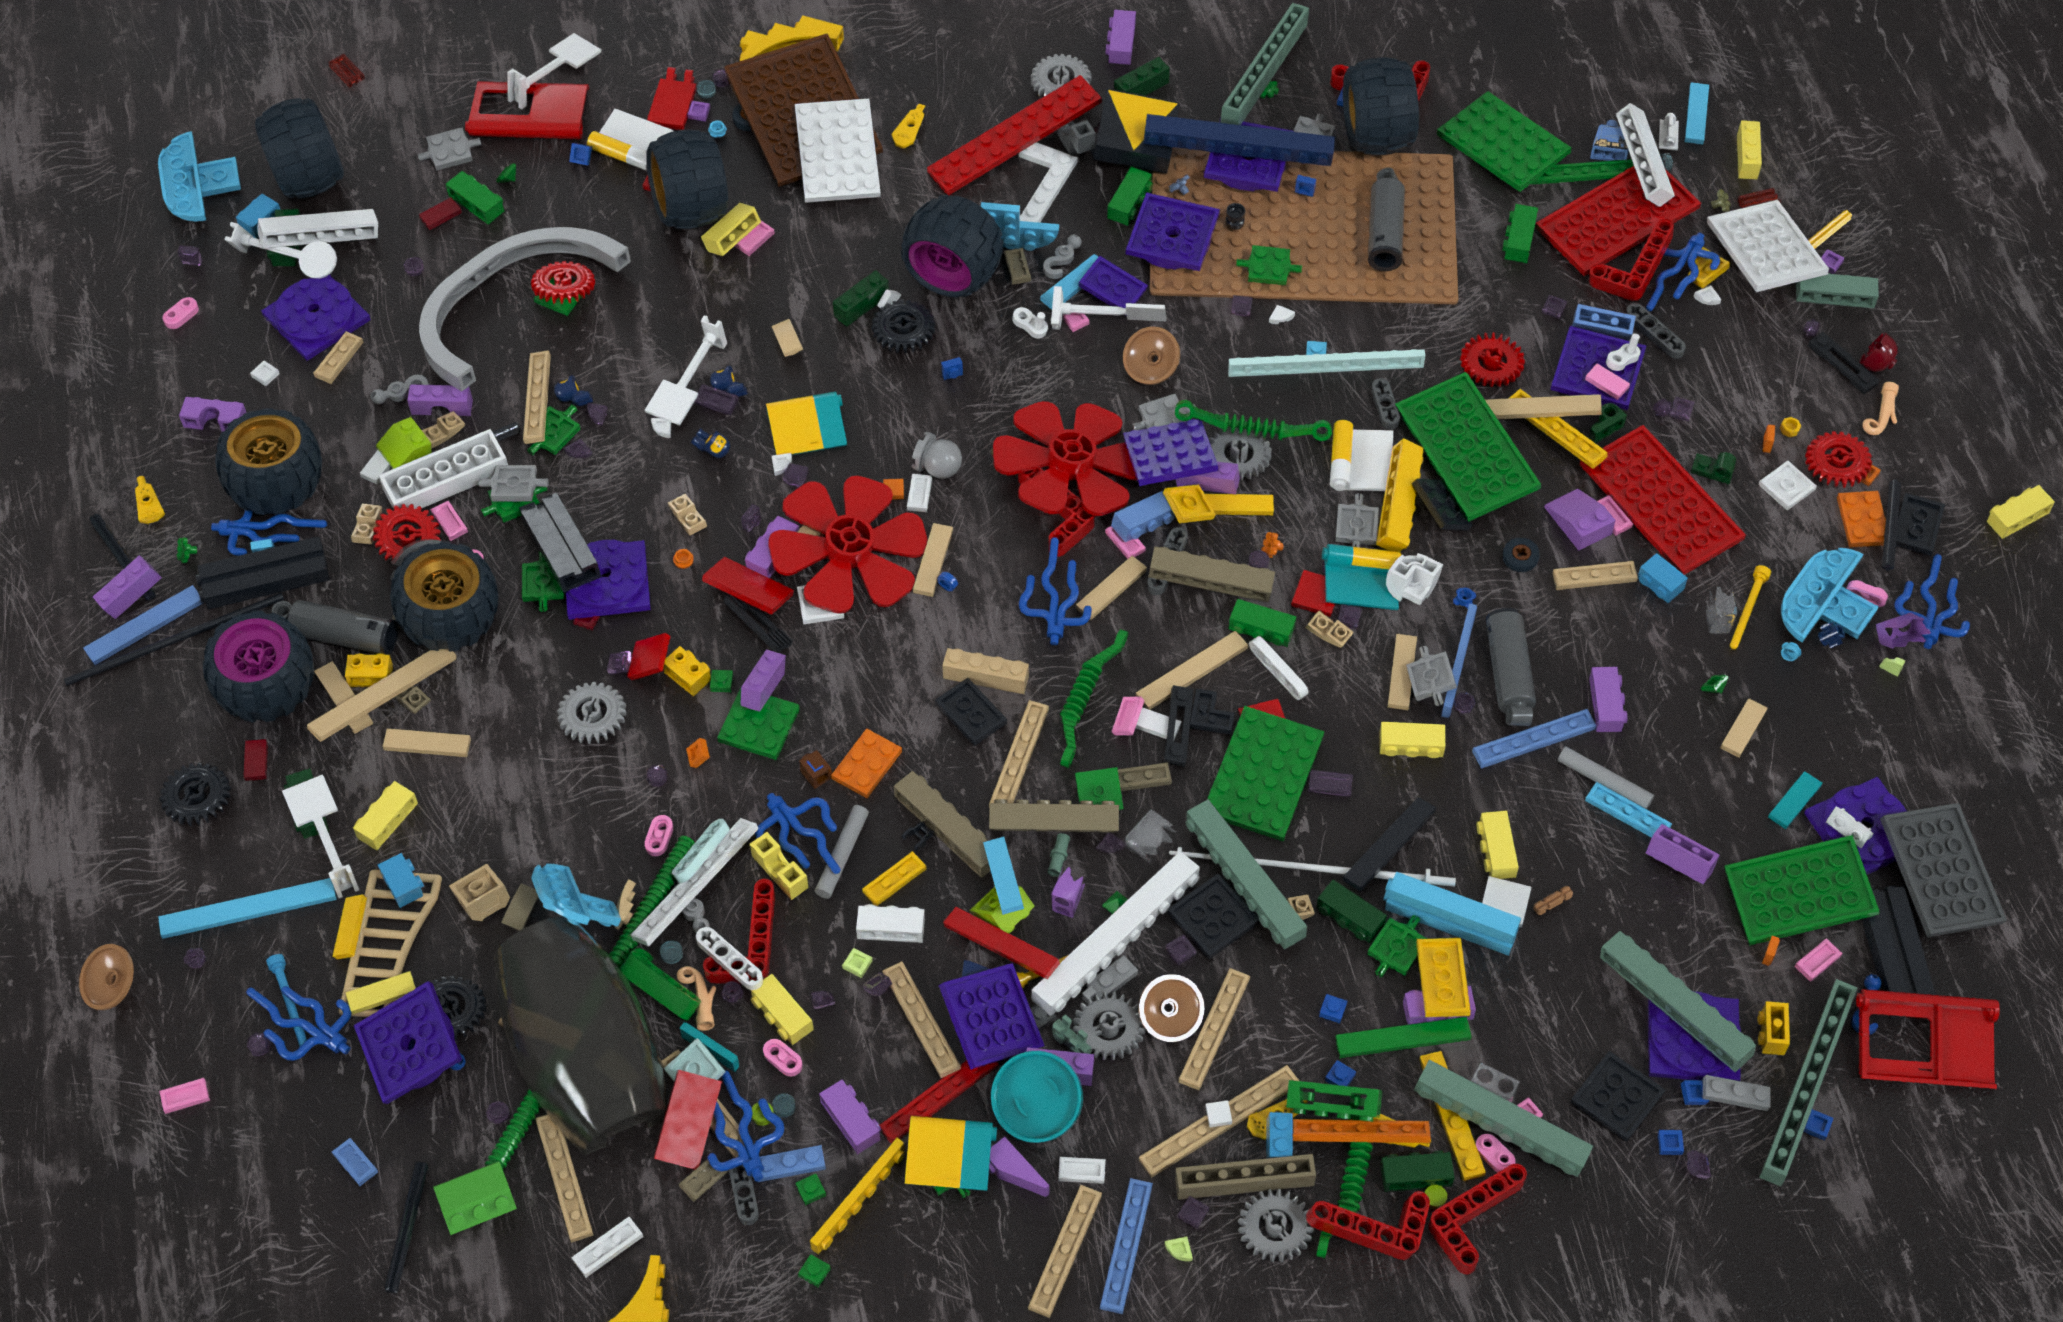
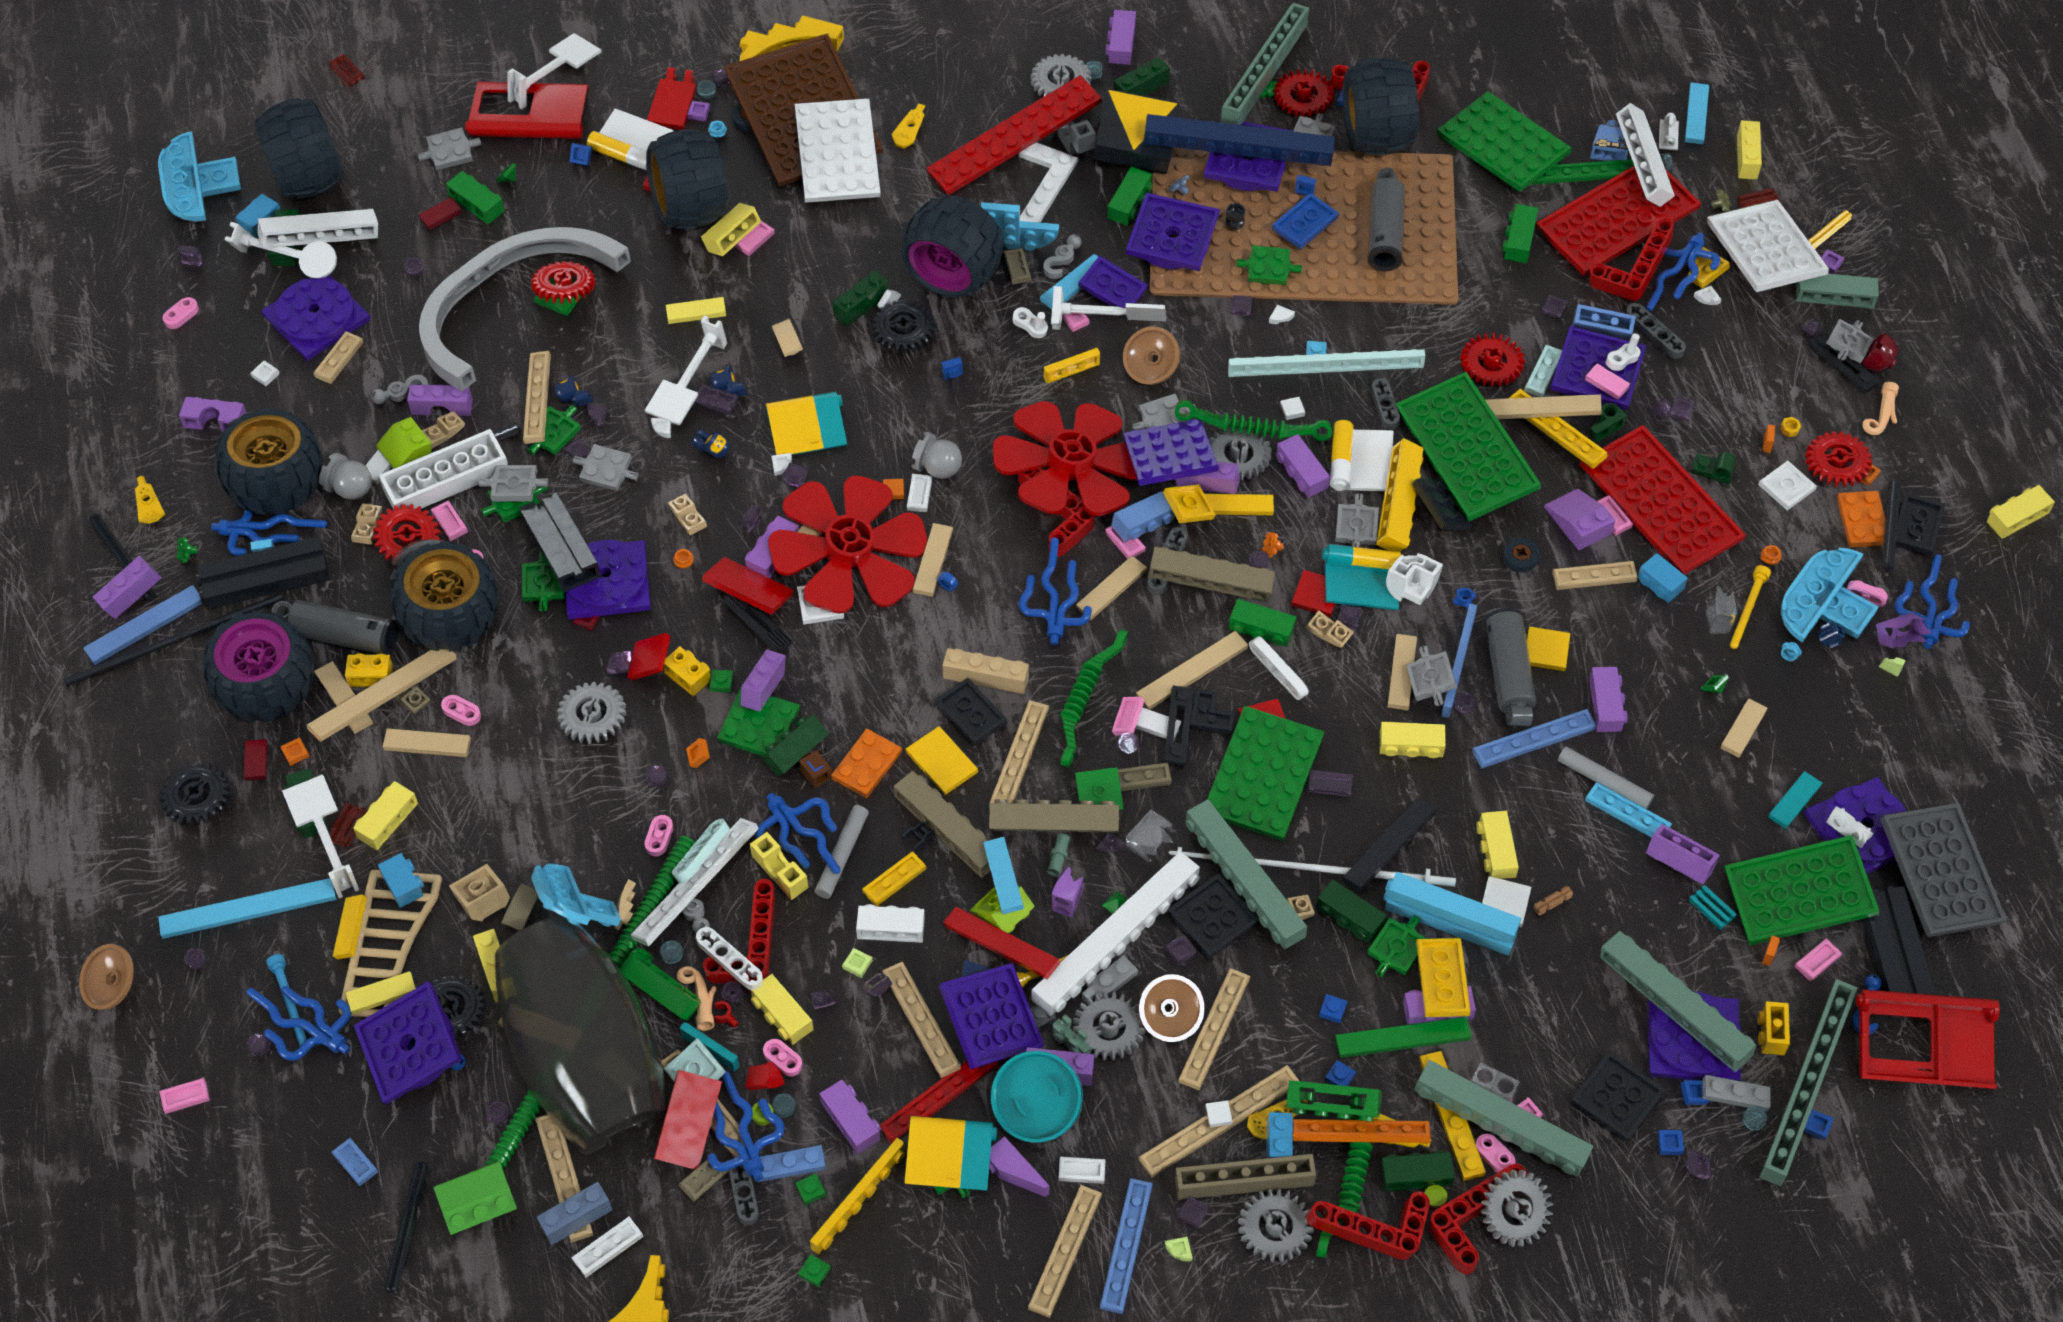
none -> orange tile [280,737,310,766]
none -> light grey tile [319,453,372,500]
none -> clear red tile [329,802,367,847]
none -> bright pink plate [441,695,481,726]
none -> light yellow brick [473,929,517,1003]
none -> sand blue brick [537,1182,612,1246]
none -> light grey plate [573,444,639,491]
none -> light yellow tile [666,297,726,324]
none -> red piece [714,1001,739,1028]
none -> red tile [745,1062,784,1091]
none -> dark green brick [762,714,829,777]
none -> yellow tile [906,726,978,795]
none -> yellow tile [1044,348,1100,384]
none -> clear light blue tile [1085,60,1103,79]
none -> clear purple plate [1118,732,1139,754]
none -> blue plate [1272,193,1339,250]
none -> red gear [1273,68,1335,118]
none -> medium lavender brick [1276,434,1330,498]
none -> white tile [1280,397,1305,420]
none -> light grey gear [1481,1170,1554,1247]
none -> light aqua tile [1524,345,1562,397]
none -> yellow tile [1527,626,1570,671]
none -> teal tile [1688,885,1737,930]
none -> clear light blue tile [1743,1106,1767,1130]
none -> orange plate [1761,545,1782,565]
none -> light grey plate [1826,319,1874,363]

